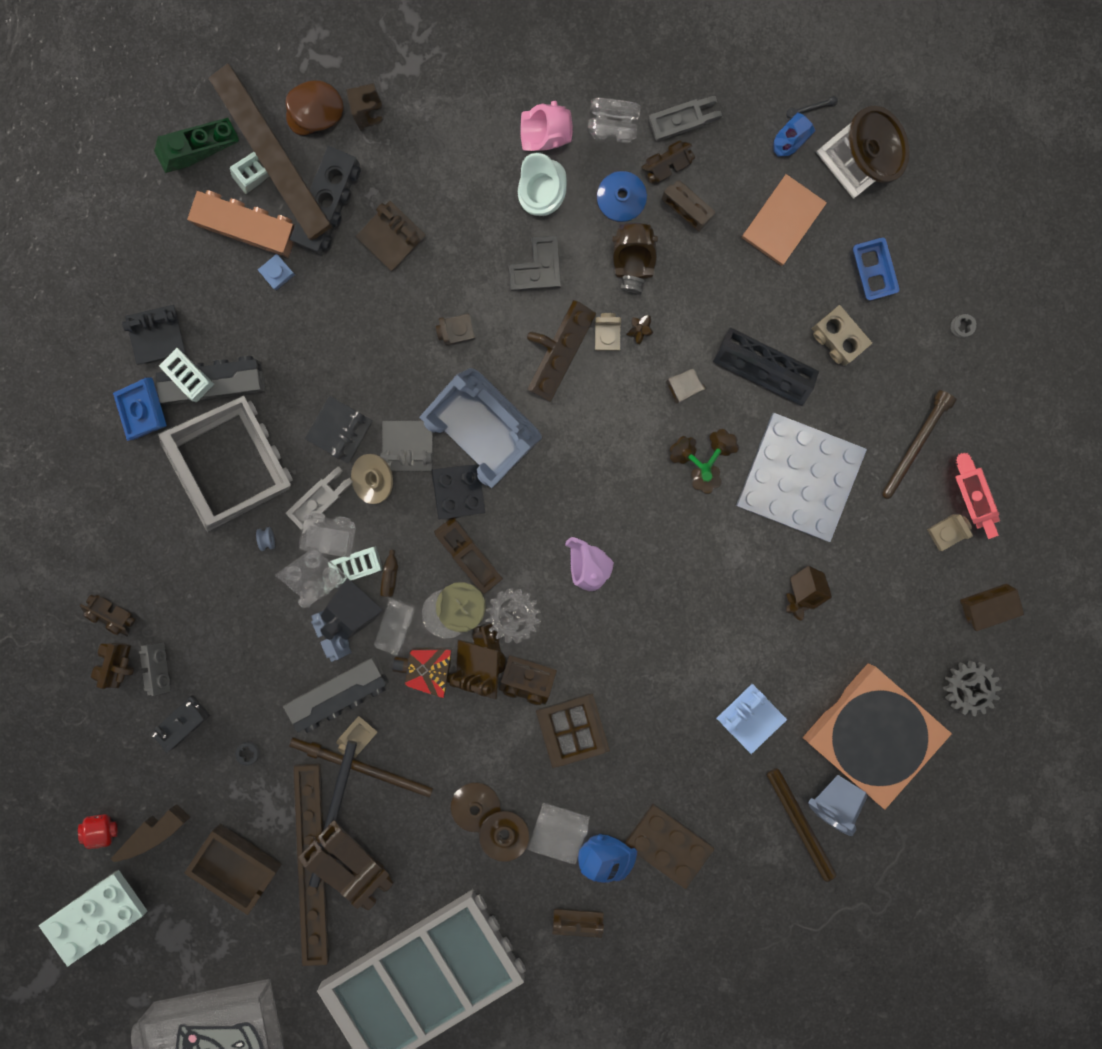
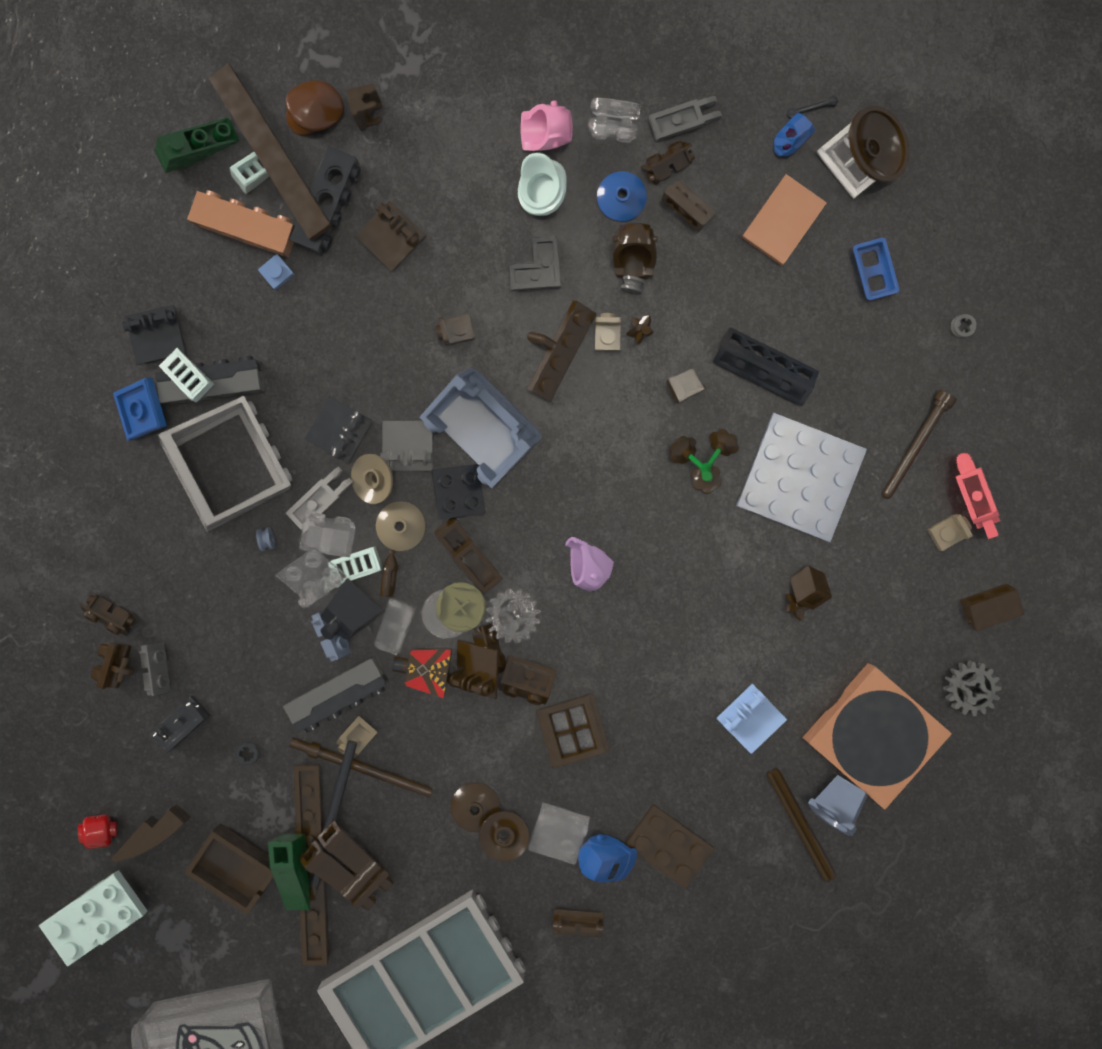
dark tan brick [811,305,872,366] -> none
none -> dark green slope [268,834,311,910]
none -> dark tan dish [376,501,426,551]

